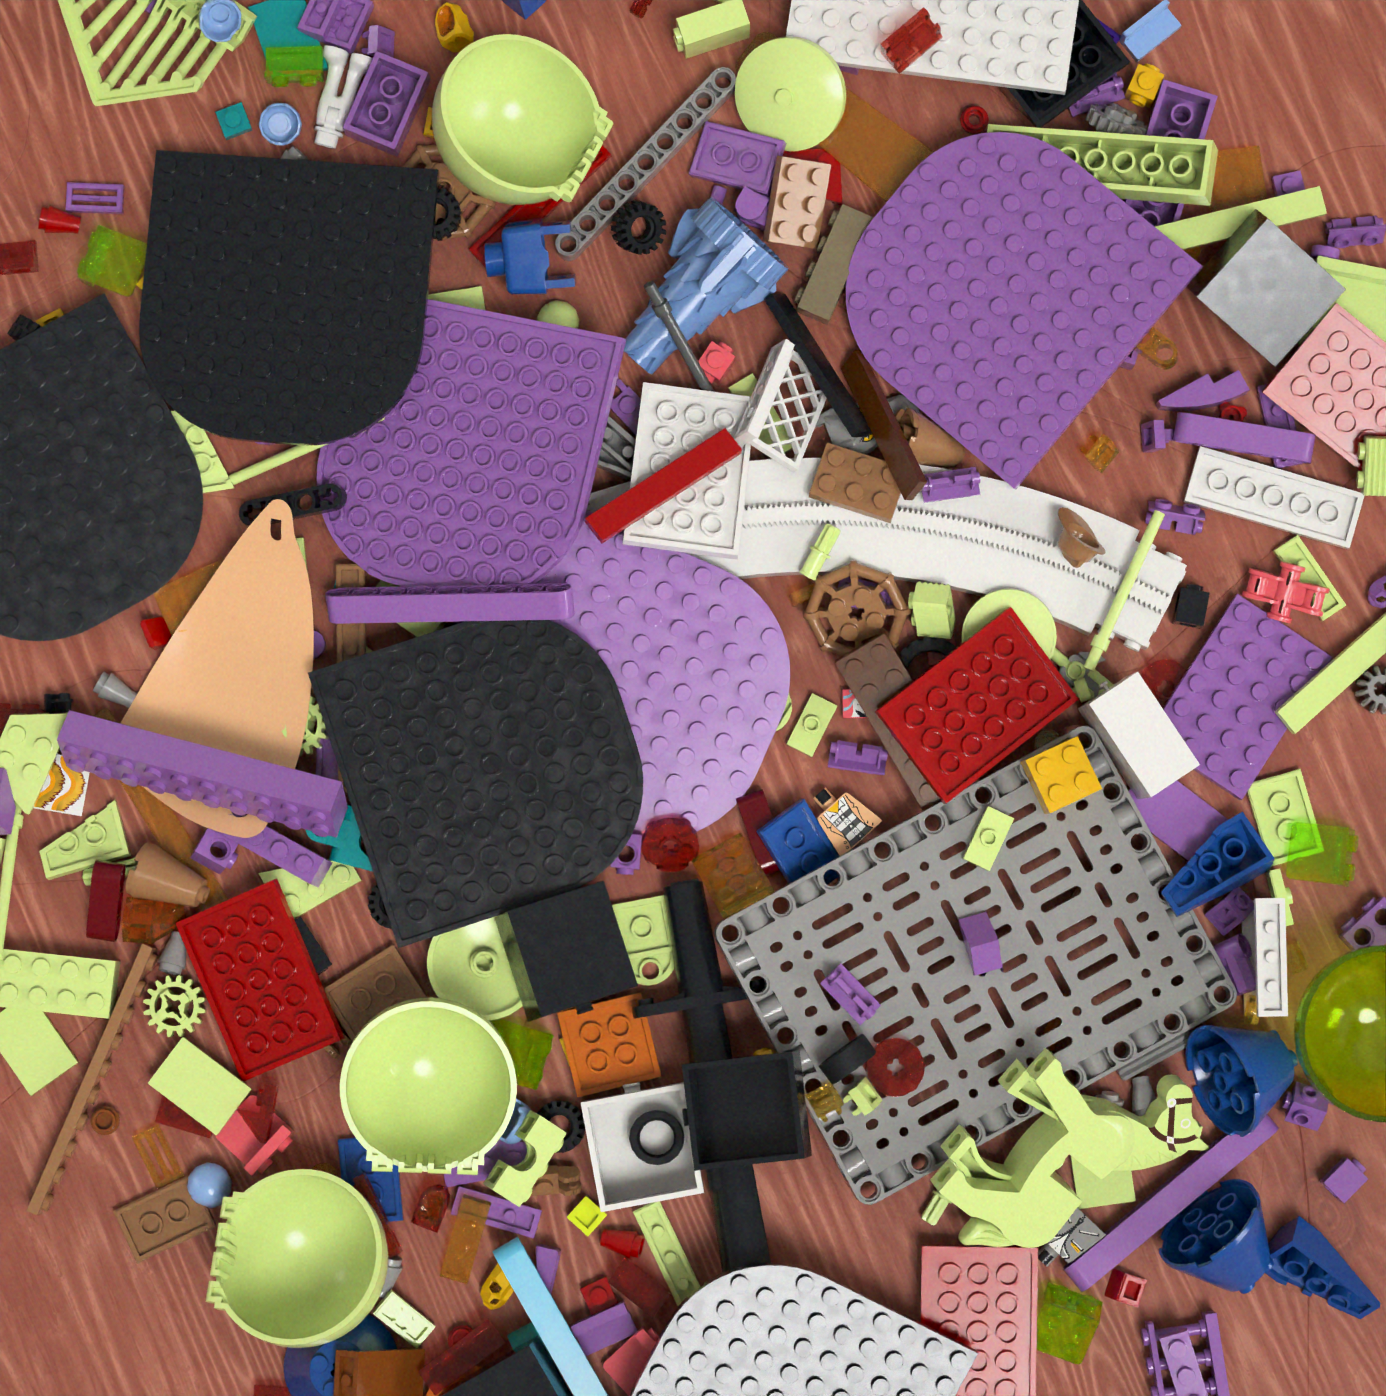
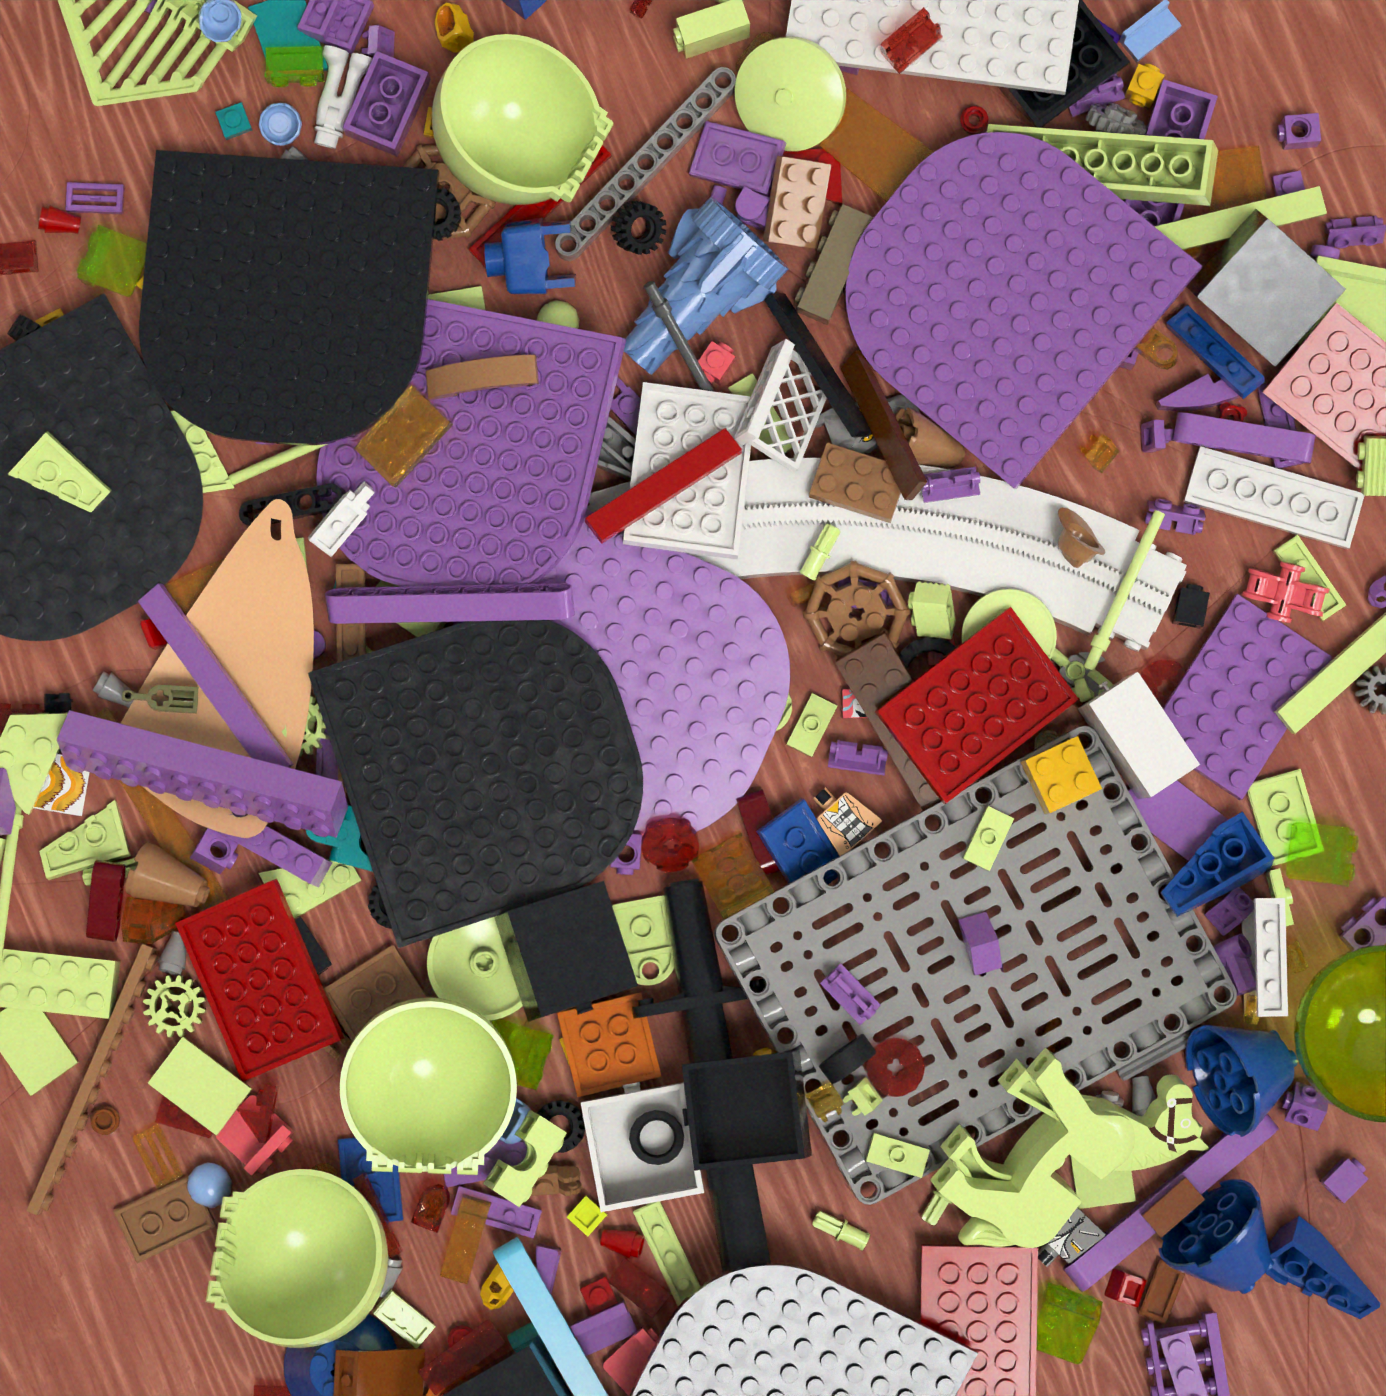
none -> yellowish green wing [8,432,112,512]
none -> olive piece [122,685,199,714]
none -> medium lavender tile [138,583,294,768]
none -> white hinge [308,482,374,557]
none -> clear yellow plate [354,385,453,488]
none -> medium nougat slope [426,355,539,400]
none -> yellowish green axle [812,1211,870,1251]
none -> yellowish green plate [865,1133,930,1178]
none -> dark orange tile [1138,1260,1185,1325]
none -> dark orange tile [1141,1177,1205,1238]
none -> blue plate [1166,305,1265,399]
none -> medium lavender brick [1277,113,1321,150]

